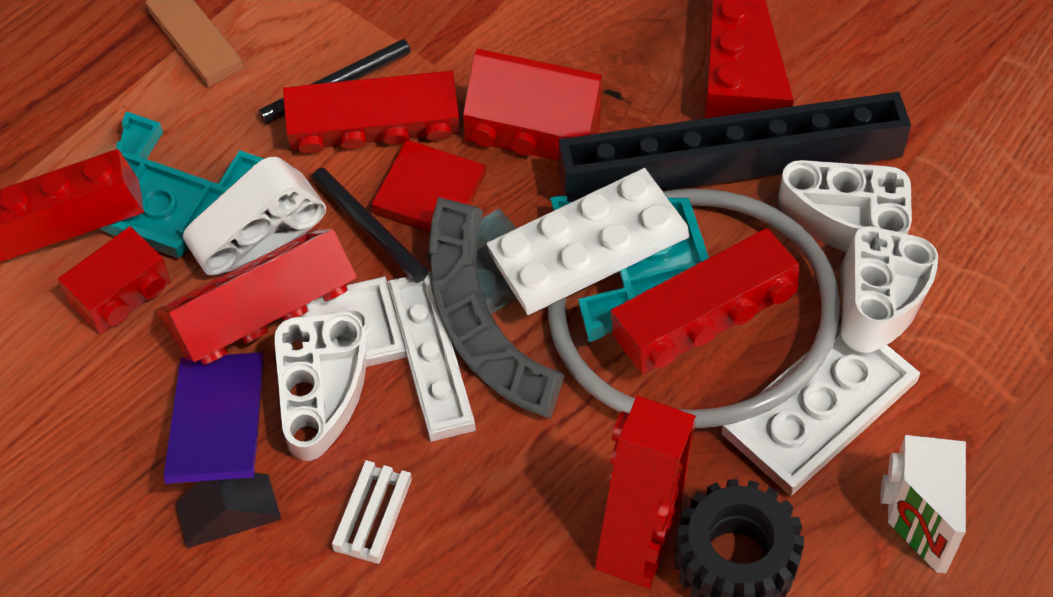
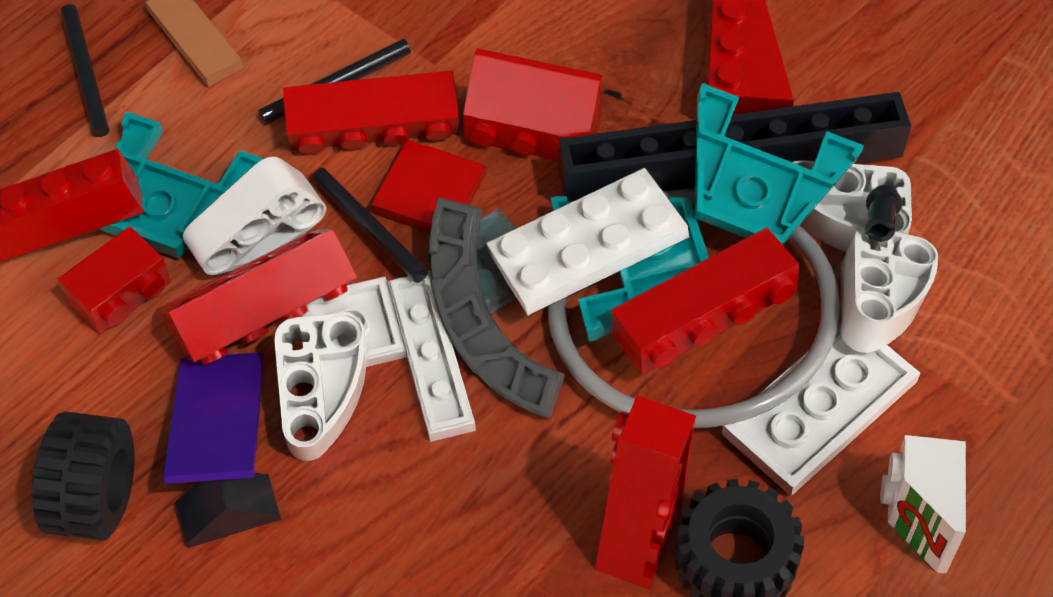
white tile [332,460,412,564] -> none
none -> black tyre [32,411,135,541]
none -> black bar [61,4,110,137]
none -> teal wing [694,83,864,245]
none -> black pin [865,185,902,242]

